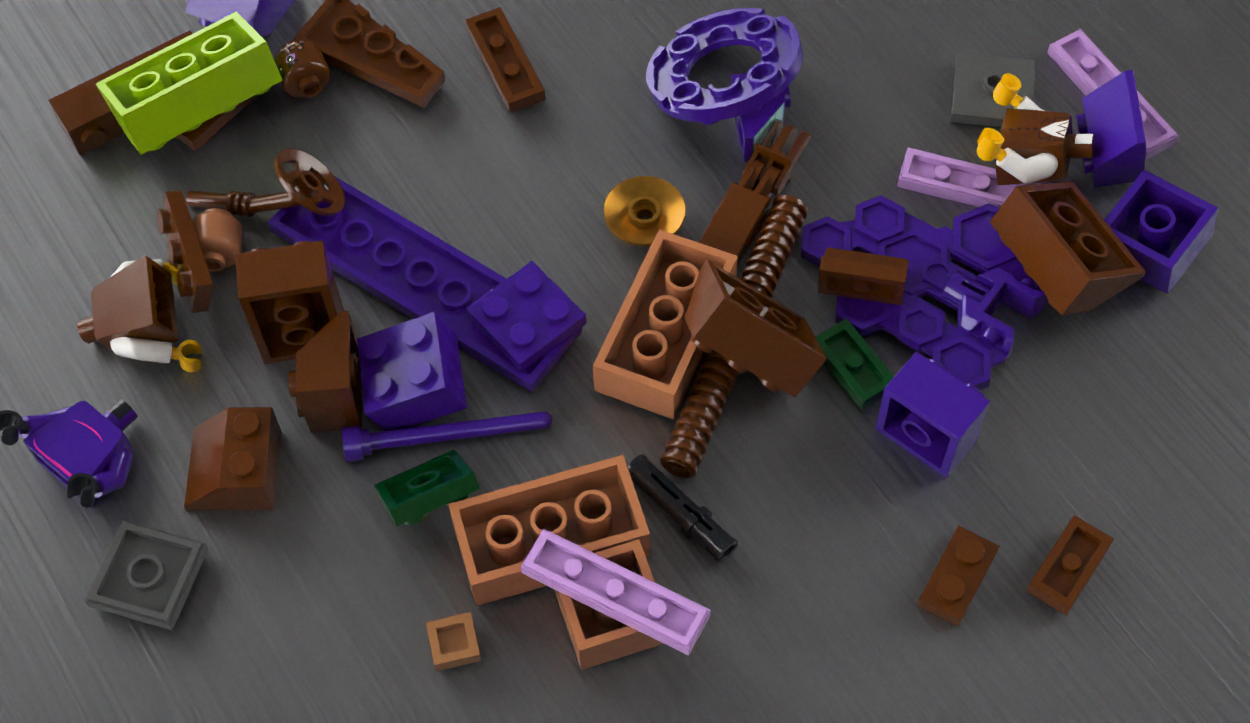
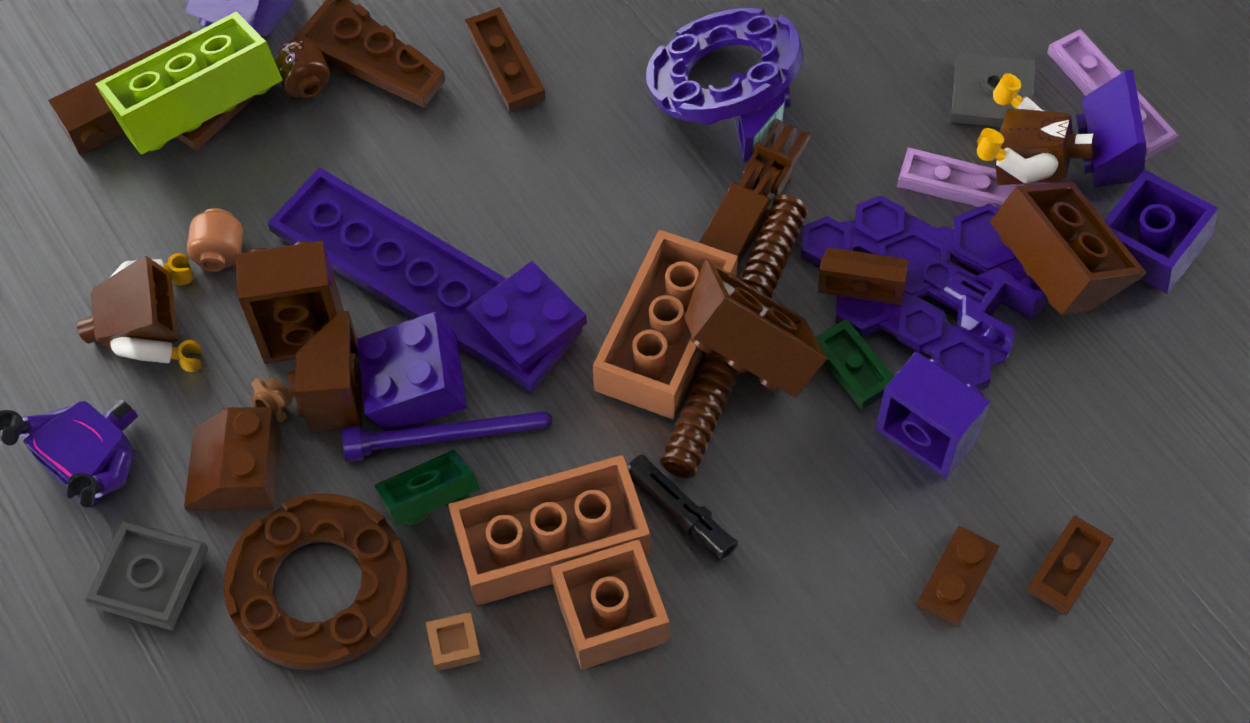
reddish brown plate [157,190,213,313] -> none
reddish brown dish [186,148,345,217] -> none
lavender tile [521,529,711,656] -> none
pearl gold dish [604,176,685,247] -> none
none -> reddish brown plate [224,493,409,670]
none -> medium nougat plate [251,378,292,422]

